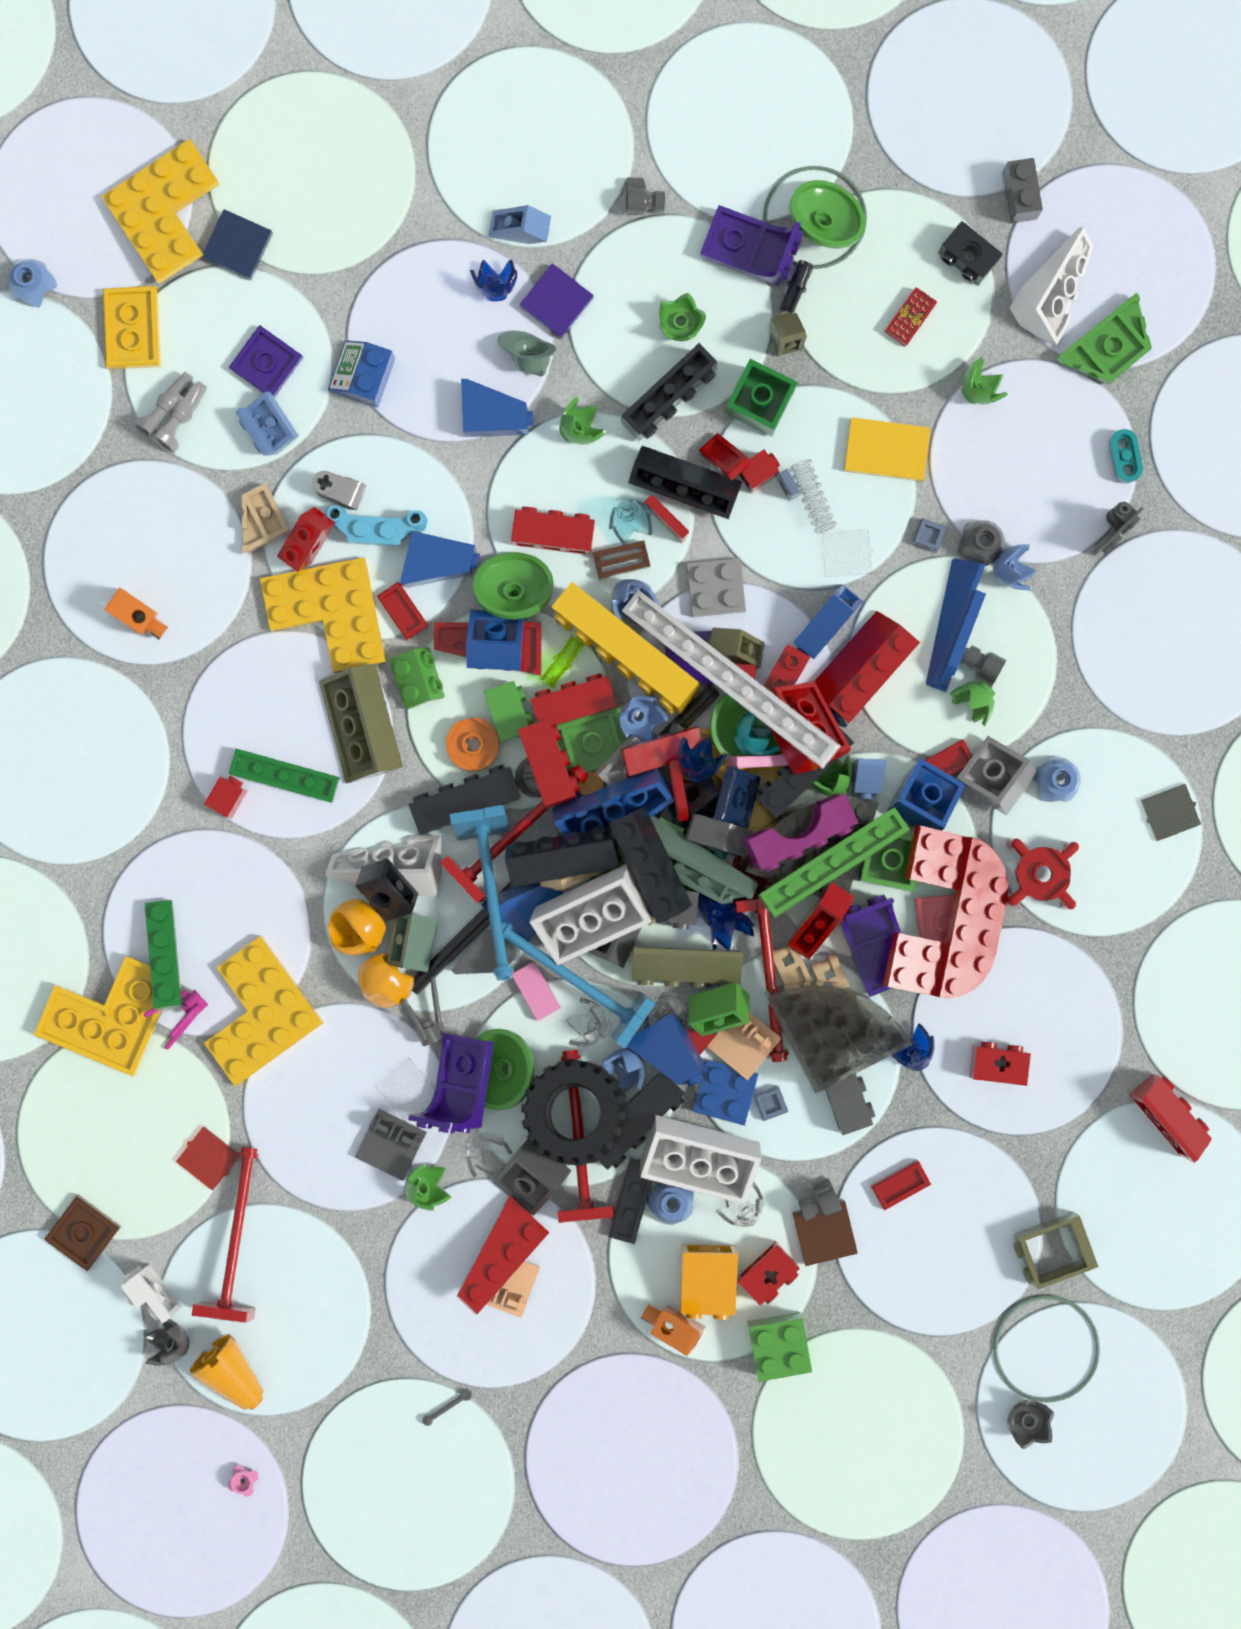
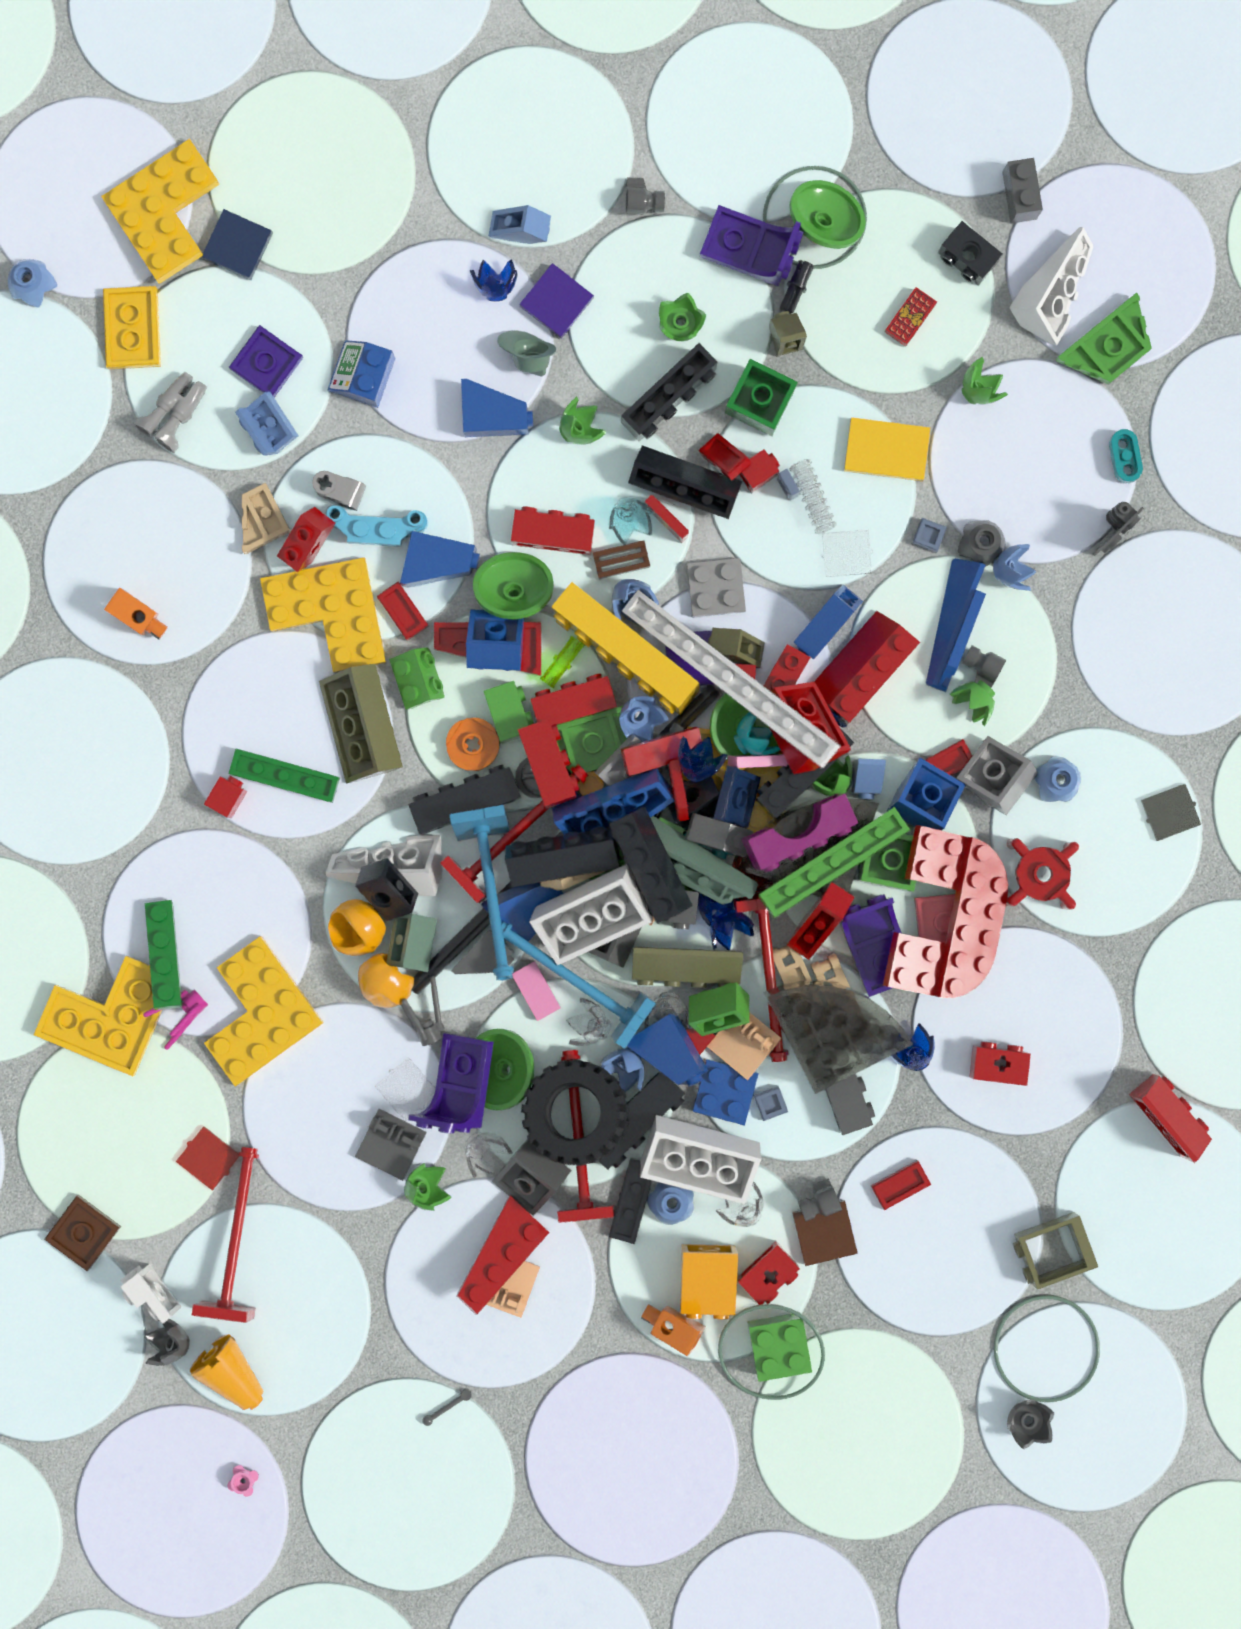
none -> sand green piece [718,1304,825,1400]

